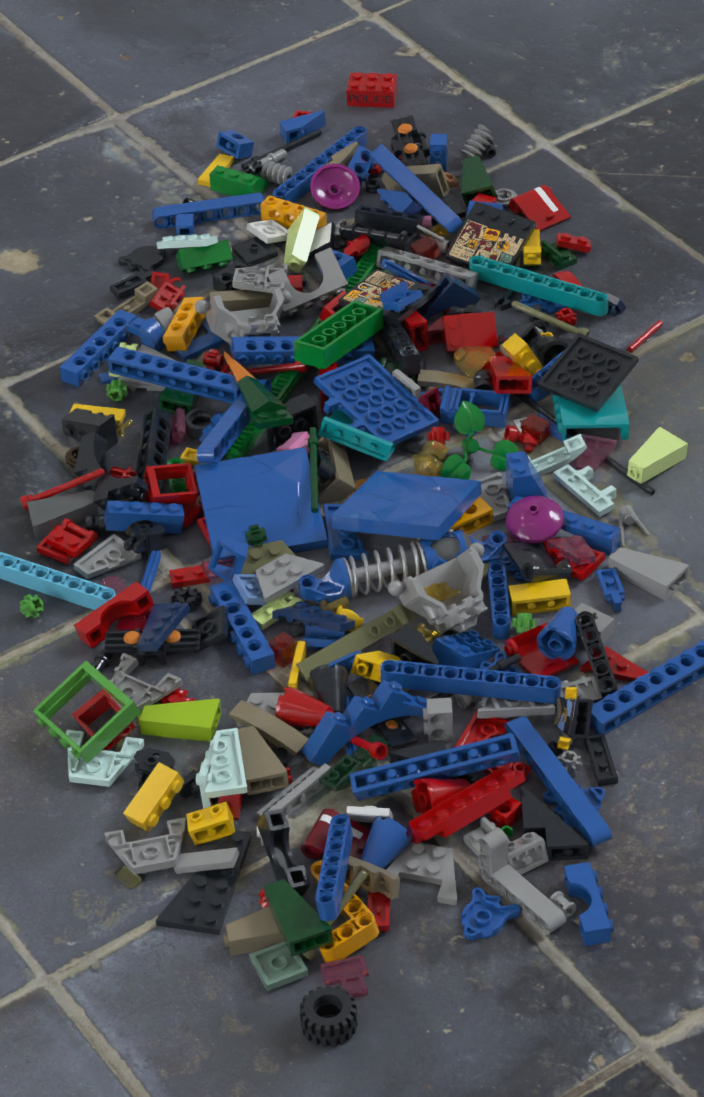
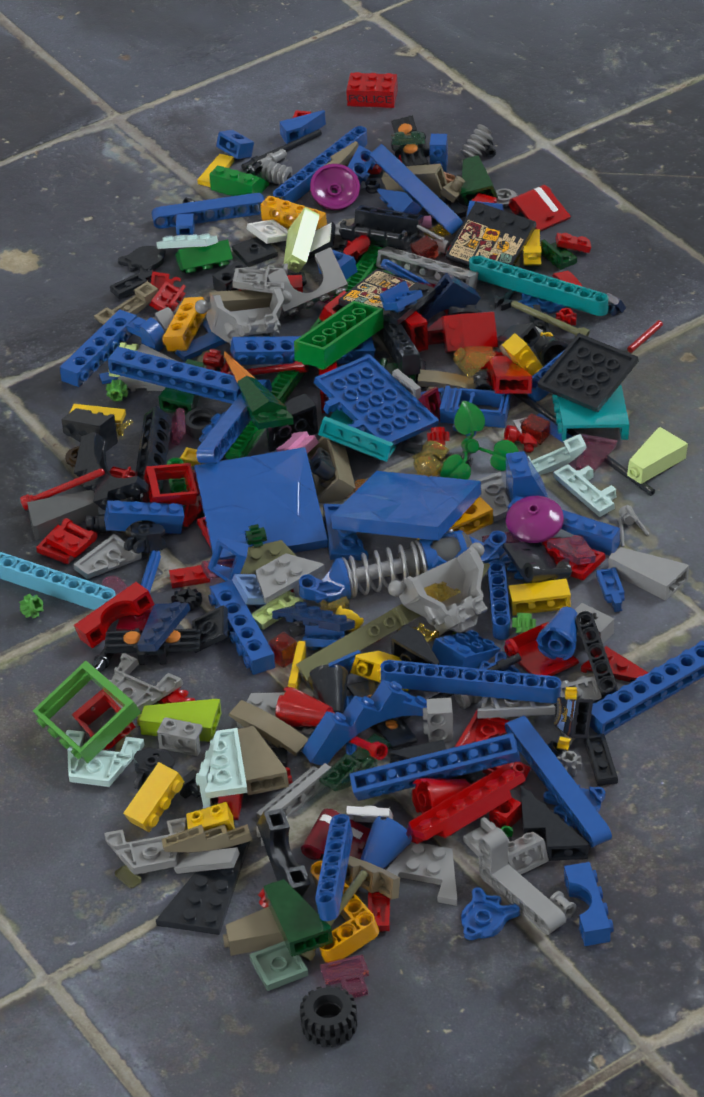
dark green bar [308,427,319,513] -> none
none -> light grey bracket [157,718,203,756]
none -> dark tan slope [161,824,252,853]
none -> clear green plate [391,131,425,145]
none -> dark tan tile [440,176,465,202]

